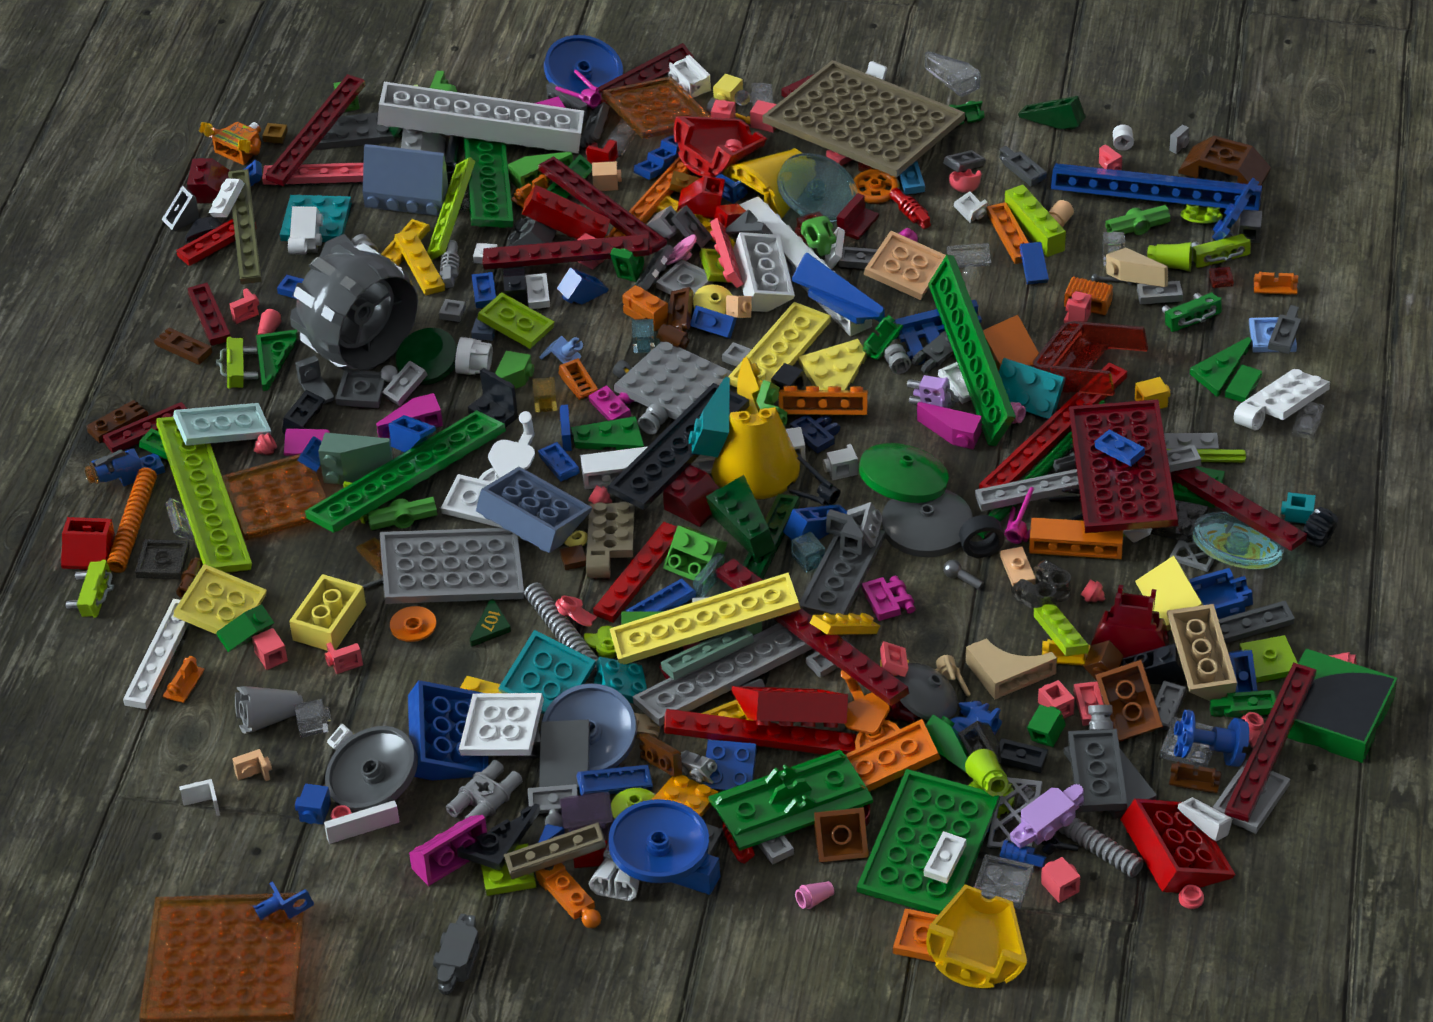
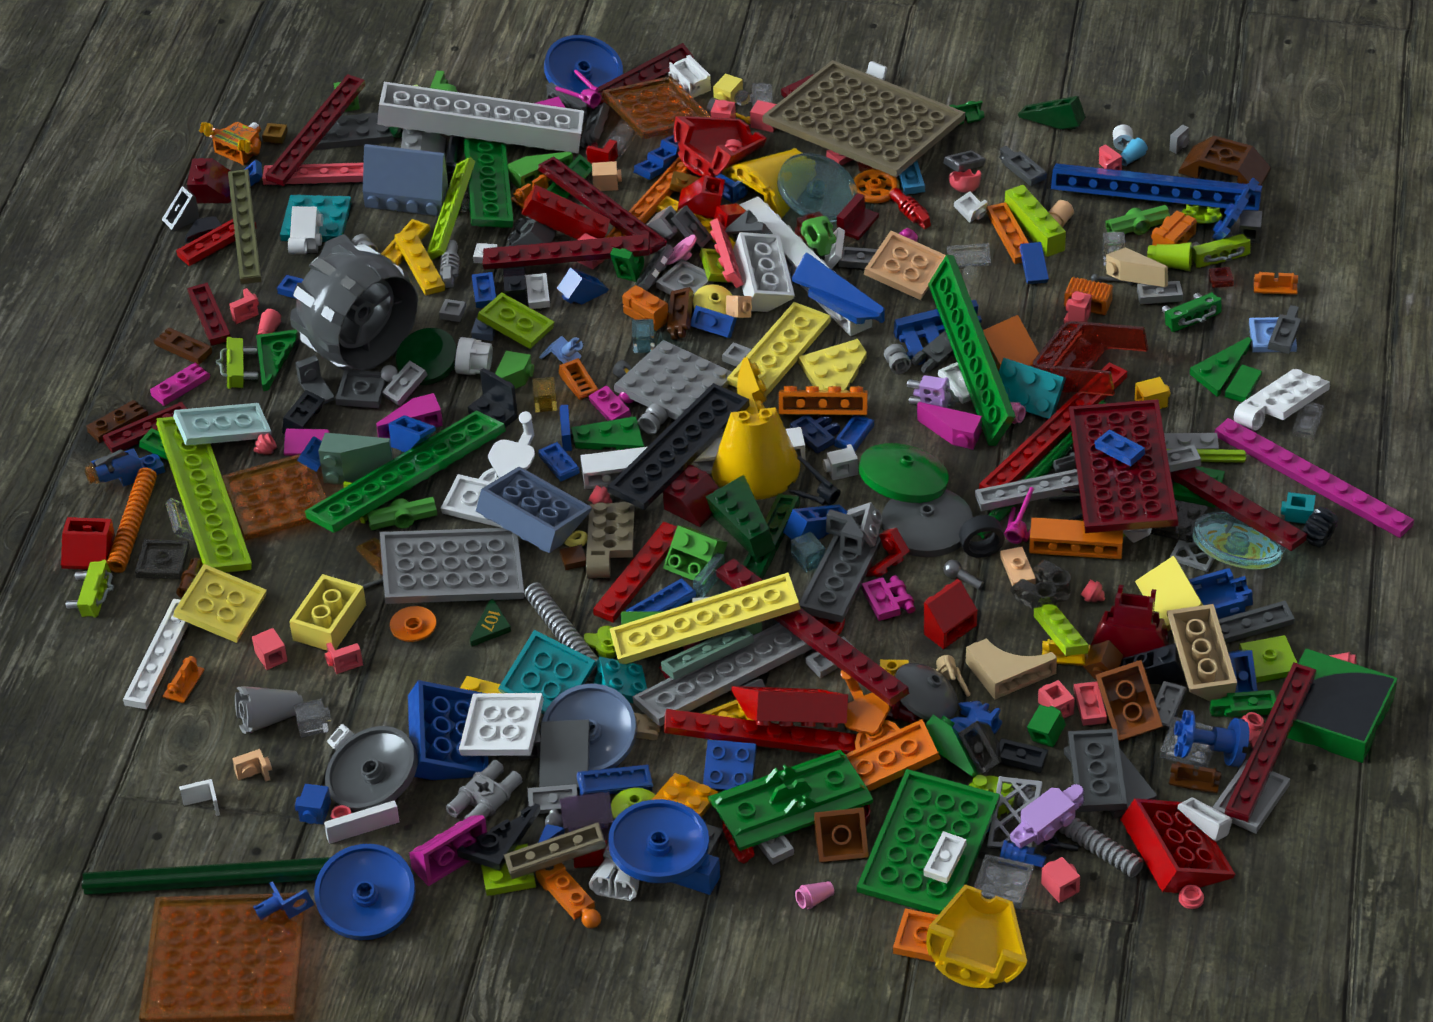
white plate [209,179,245,217] -> none
green slope [216,604,274,652] -> none
dark grey hinge [433,914,480,995] -> none
coral plate [555,596,597,627] -> none
reddish brown hinge [639,732,682,777] -> none
reddish brown brick [656,324,690,350] -> none
light grey hinge [681,750,717,784] -> none
teal slope [689,377,730,457] -> none
bright green slope [756,380,788,426] -> none
black brick [771,363,804,391] -> none
yellow plate [810,613,880,635] -> none
green hinge [862,315,903,359] -> none
coral plate [880,641,908,677] -> none
clear slope [925,51,981,97] -> none
lime plant [965,749,1009,797] -> none
light grey wheel [1088,705,1113,730] -> none
none -> dark green axle [82,857,331,895]
none -> dark pink hinge [150,363,210,406]
none -> blue dish [314,844,416,940]
none -> blue tile [834,415,874,452]
none -> red bracket [866,528,910,578]
none -> red slope [924,579,977,649]
none -> medium azure cone [1120,138,1148,166]
none -> orange brick [1151,211,1197,246]
none -> dark pink plate [1215,418,1414,538]

